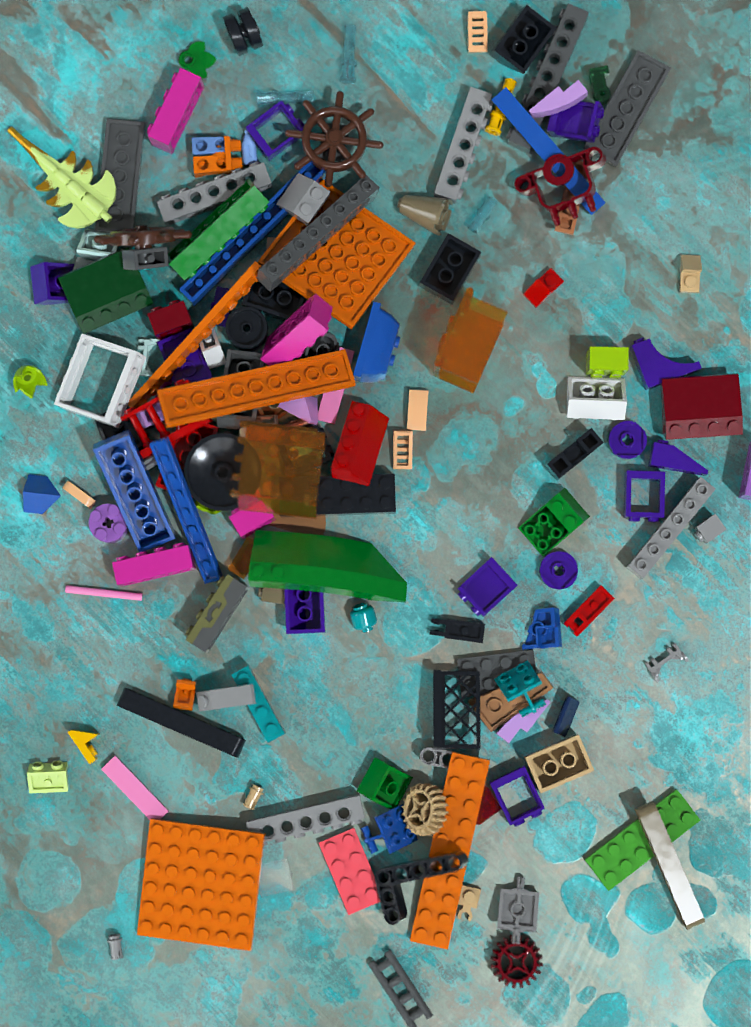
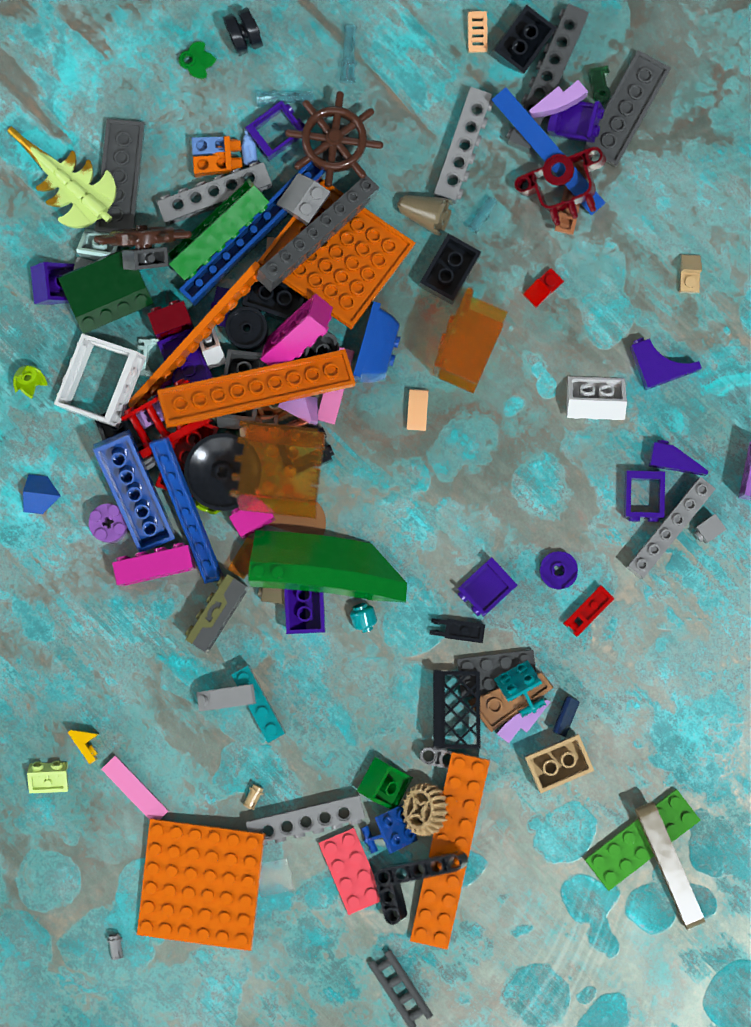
light nougat beam [62,480,97,509] -> none
bright pink bar [65,585,143,601] -> none
black beam [117,687,246,758] -> none
dark pink brick [147,68,204,154] -> none
orange bracket [173,679,196,711] -> none
black brick [279,473,396,518] -> none
red slope [331,401,389,486] -> none
light nougat slope [393,429,413,469] -> none
tan plate [457,884,481,921] -> none
clear red slope [476,785,501,825] -> none
yellow pin [485,78,517,136] -> none
dark purple window [489,766,545,827] -> none
dark red gear [490,935,543,988] -> none
light grey plate [497,877,539,944] -> none
green slope [518,488,590,557] -> none
blue slope [522,607,562,650] -> none
black arch [545,428,604,481] -> none
lime brick [586,346,629,379] -> none
dark purple plate [608,421,647,460] -> none
light grey piece [645,643,689,683] -> none
dark red slope [661,373,743,440] -> none

